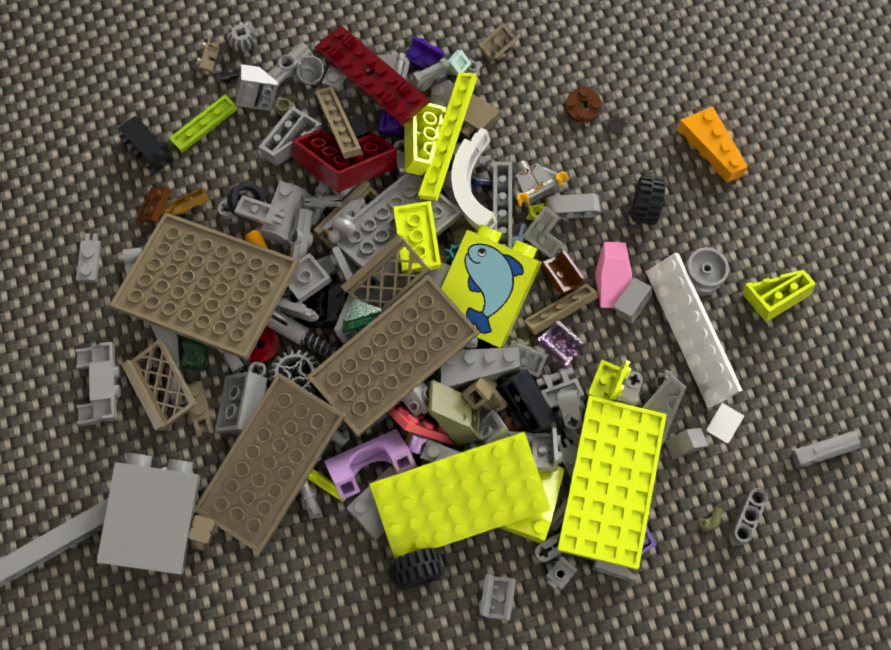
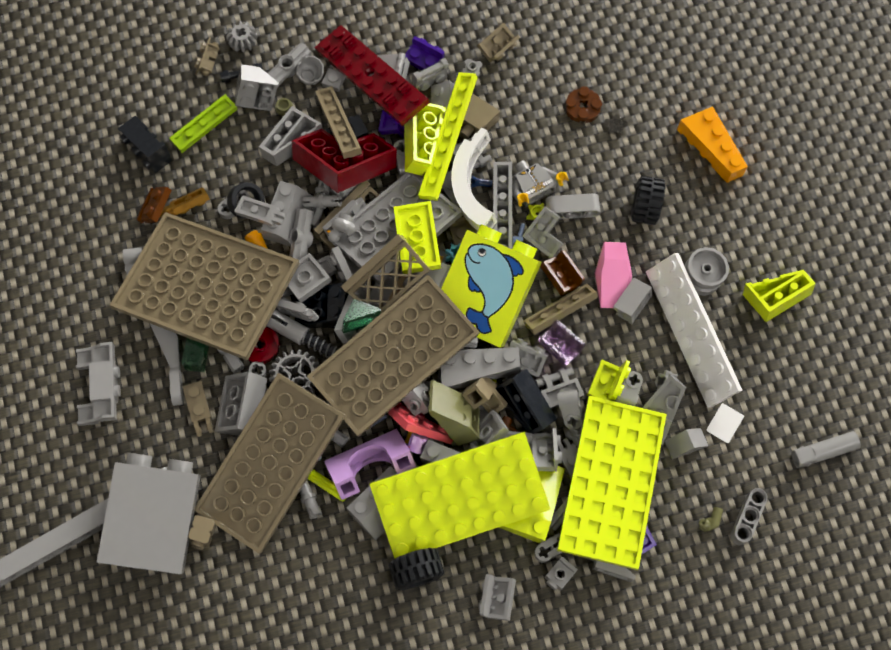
light grey hinge [76,233,101,283] -> none
dark tan fence [121,339,197,431] -> none
light aqua panel [447,50,471,76] -> none

